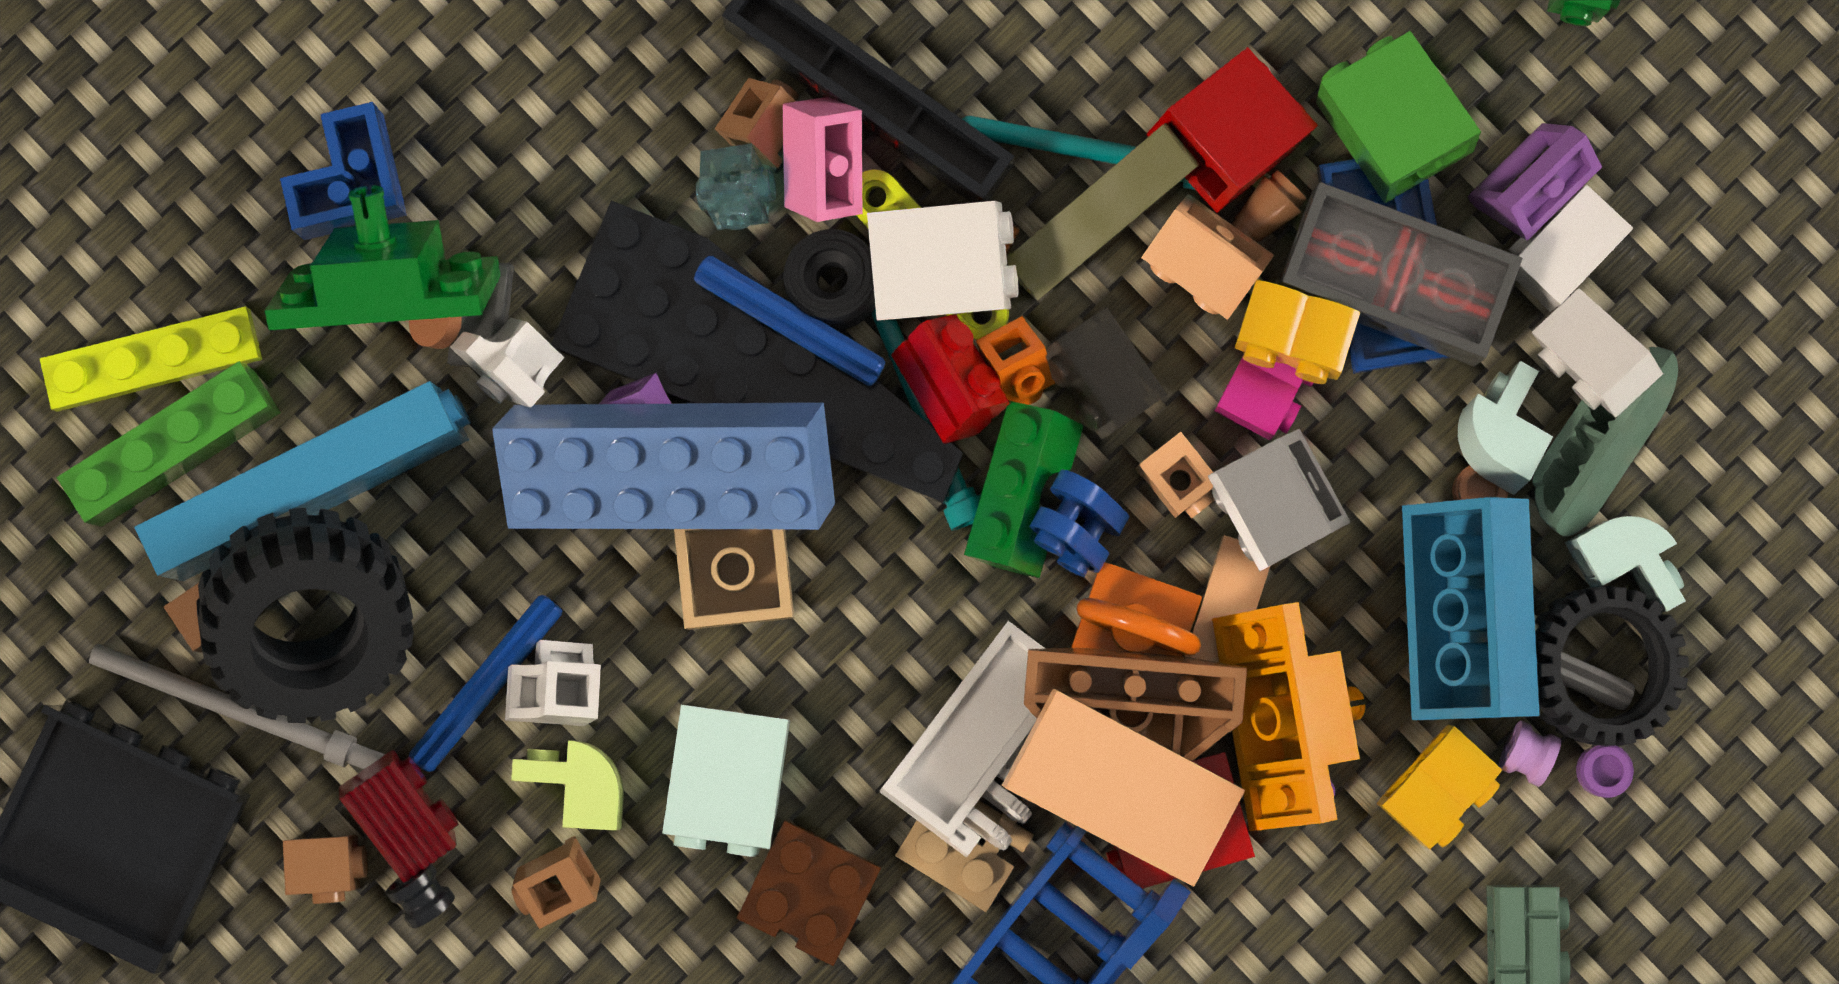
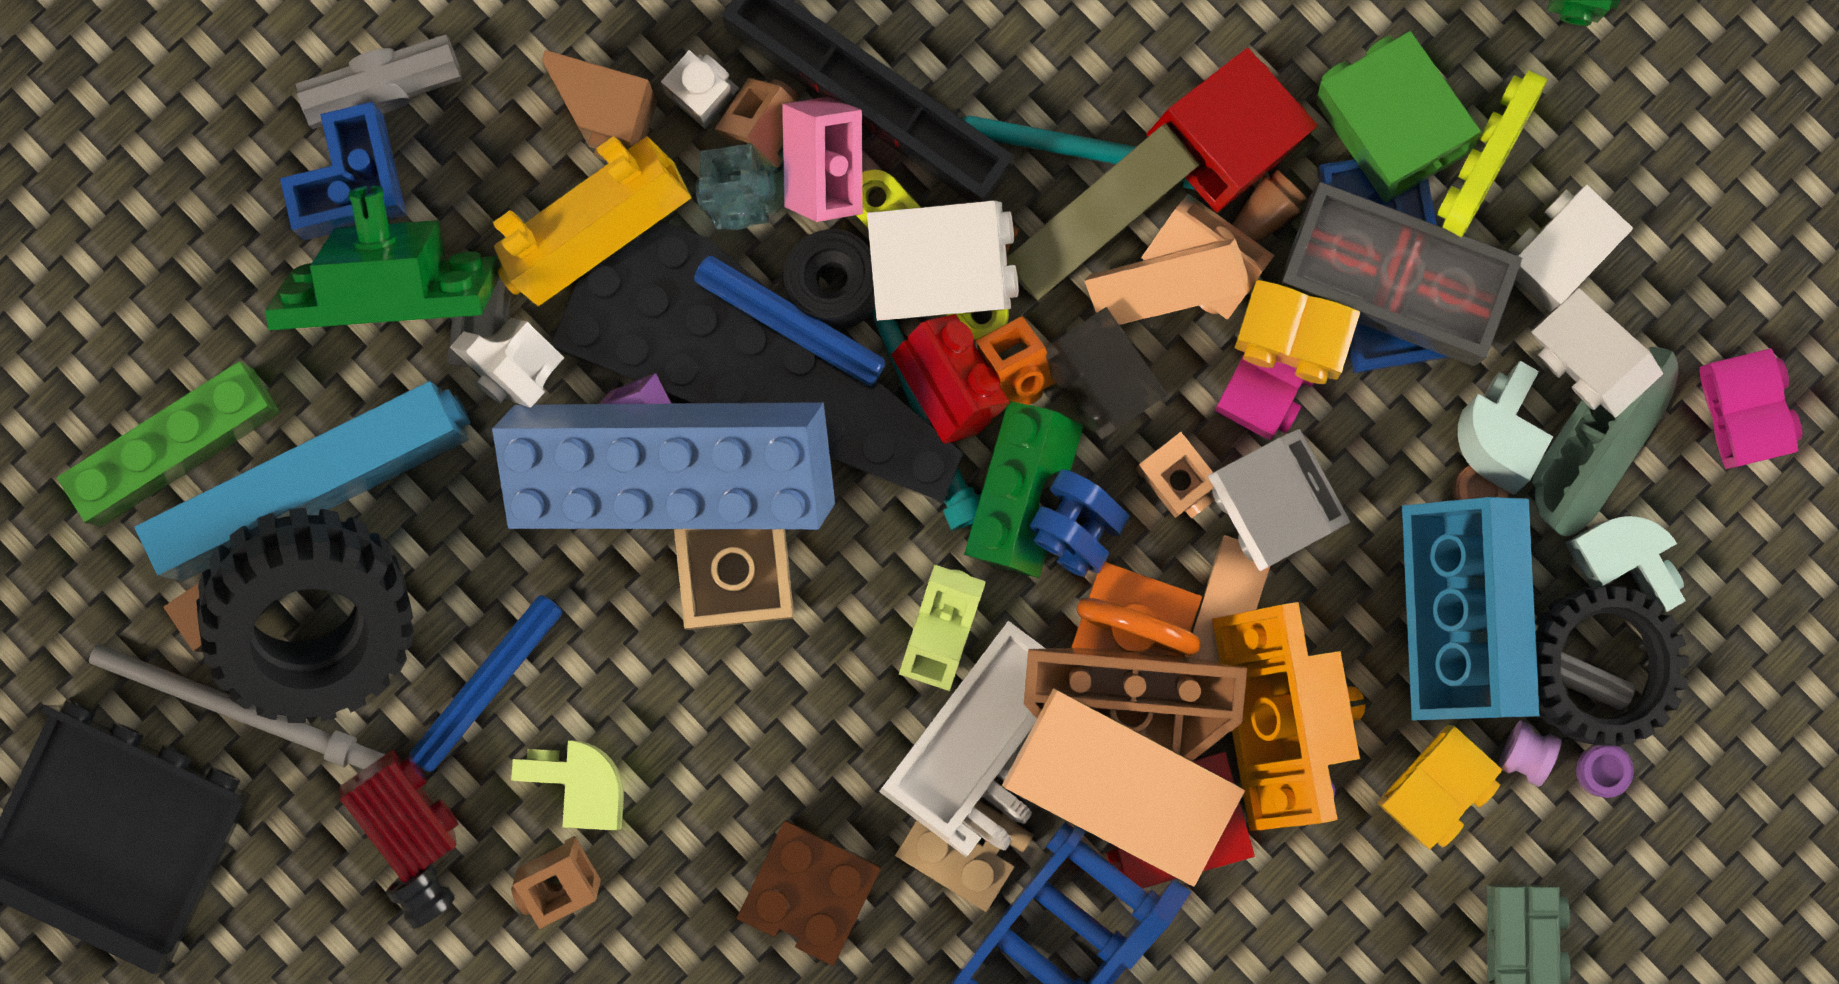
neon yellow plate [39,306,262,412] -> none
medium nougat brick [283,835,368,904] -> none
nougat tile [409,317,462,349] -> none
white brick [505,640,601,726] -> none
light aqua brick [662,705,790,857] -> none
medium lavender tile [1468,123,1602,241] -> none
none -> light grey piece [296,35,463,129]
none -> yellow brick [493,136,692,306]
none -> medium nougat slope [542,50,657,161]
none -> white brick [661,50,740,129]
none -> yellowish green brick [899,564,986,691]
none -> light nougat tile [1085,238,1252,329]
none -> neon yellow plate [1437,70,1548,238]
none -> dark pink brick [1699,348,1802,469]

